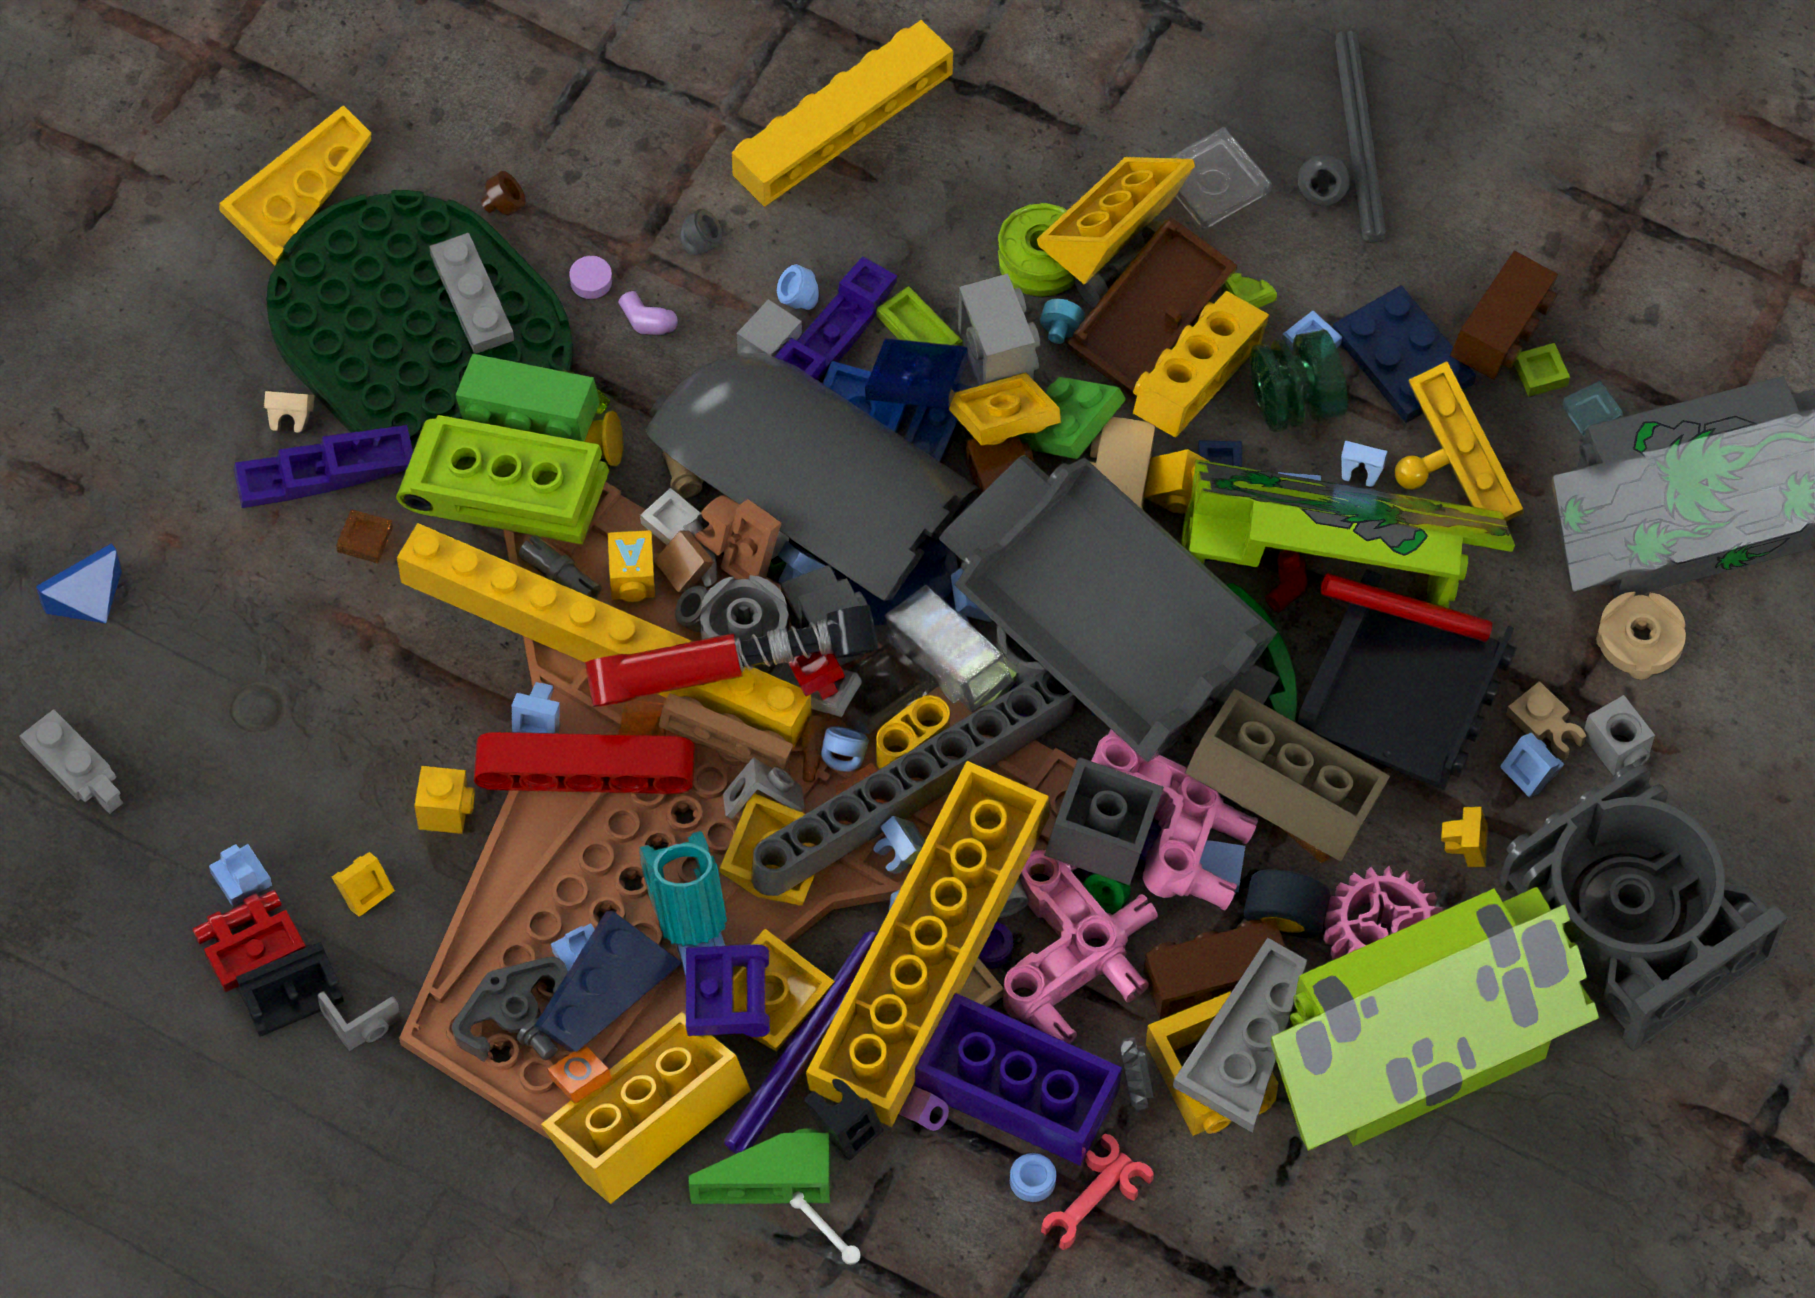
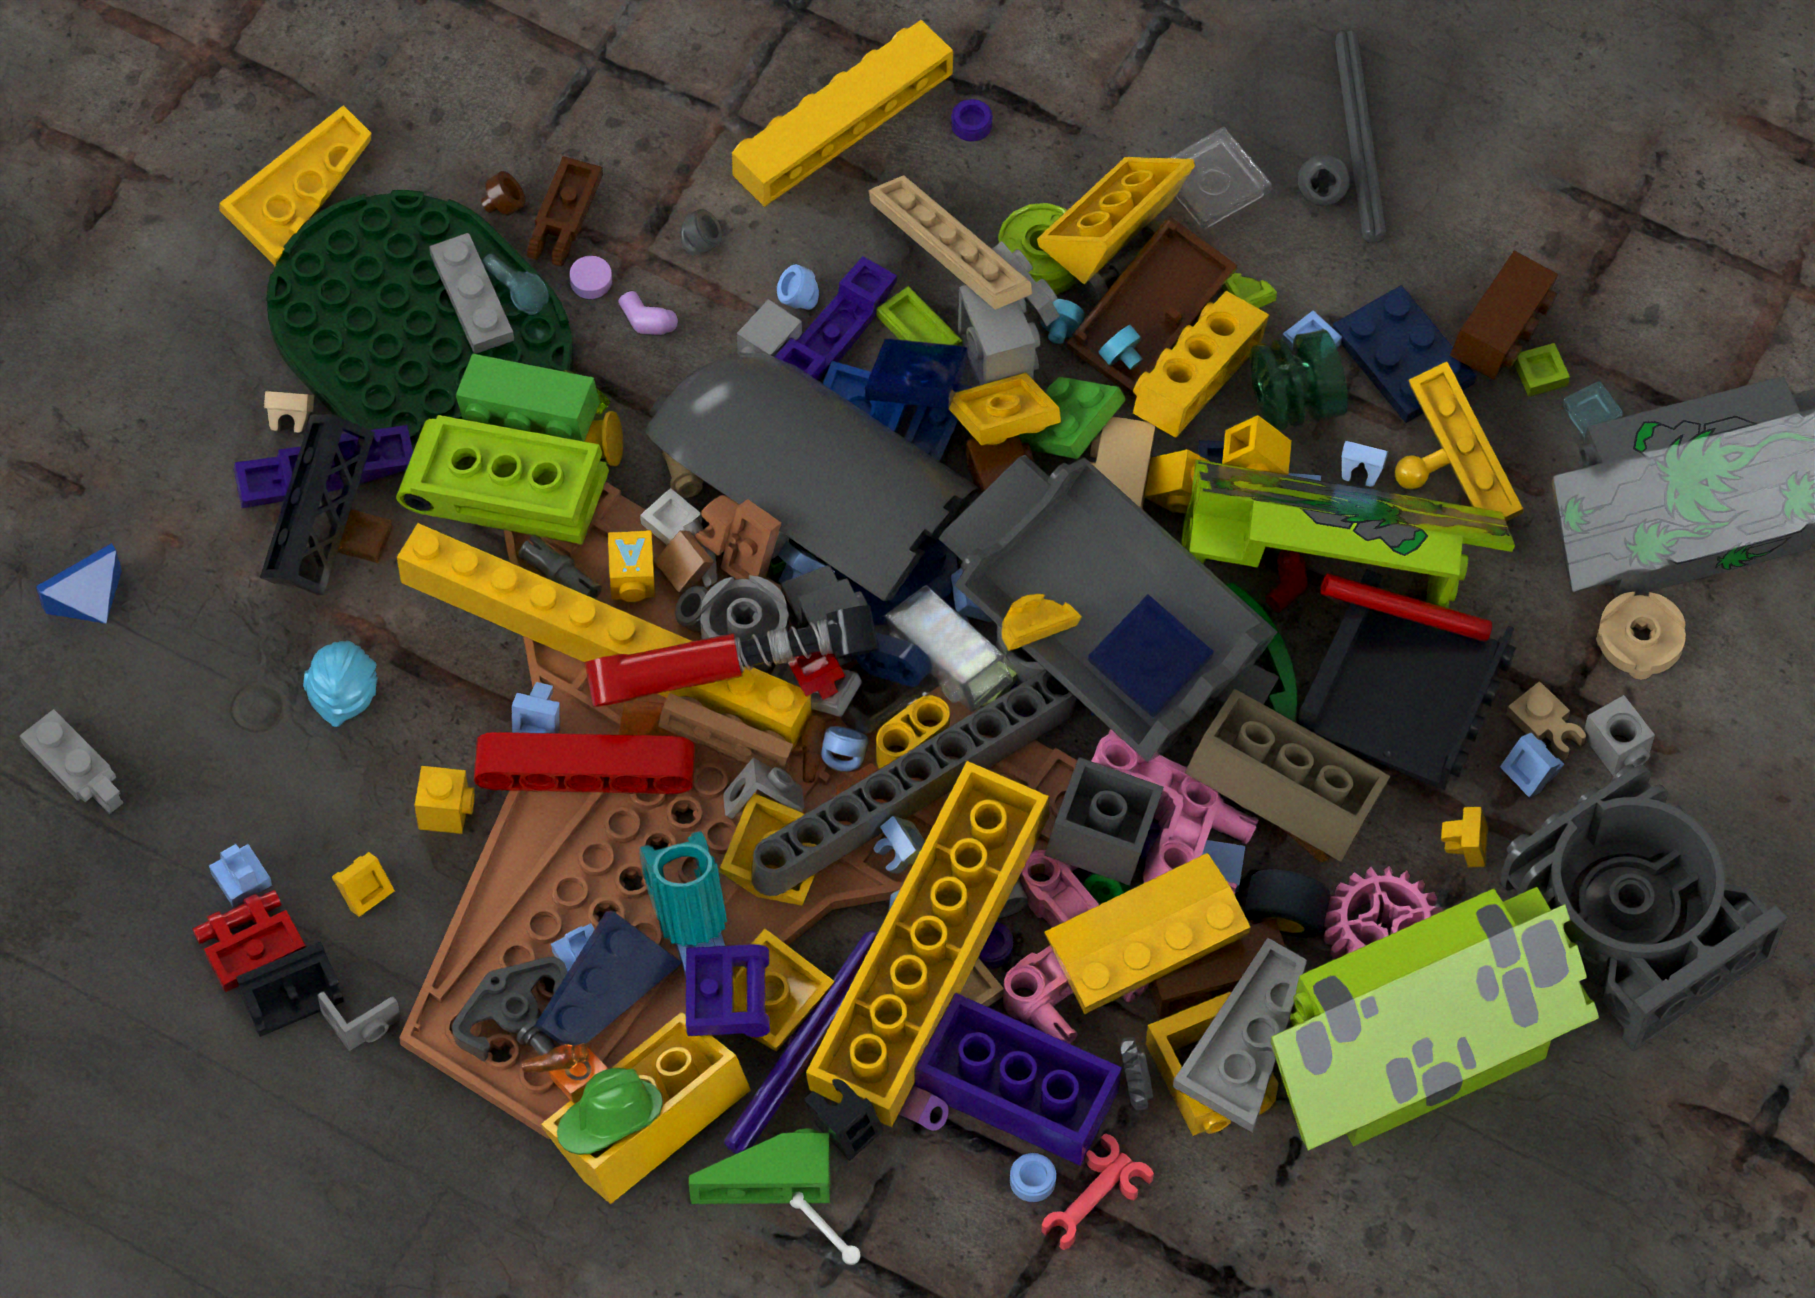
none -> black fence [260,414,375,595]
none -> medium azure hair [303,641,378,727]
none -> clear light blue plate [482,253,549,315]
none -> clear orange piece [521,1043,589,1073]
none -> reddish brown hinge [527,156,603,267]
none -> bright green piece [557,1068,663,1155]
none -> dark blue beam [854,632,933,687]
none -> tan tile [869,175,1032,310]
none -> dark purple tile [951,99,993,141]
none -> light grey plate [992,241,1060,327]
none -> yellow tile [1002,593,1082,651]
none -> yellow slope [1044,853,1251,1014]
none -> clear blue tile [1088,594,1214,718]
none -> medium azure tile [1098,325,1143,370]
none -> yellow brick [1222,415,1292,475]

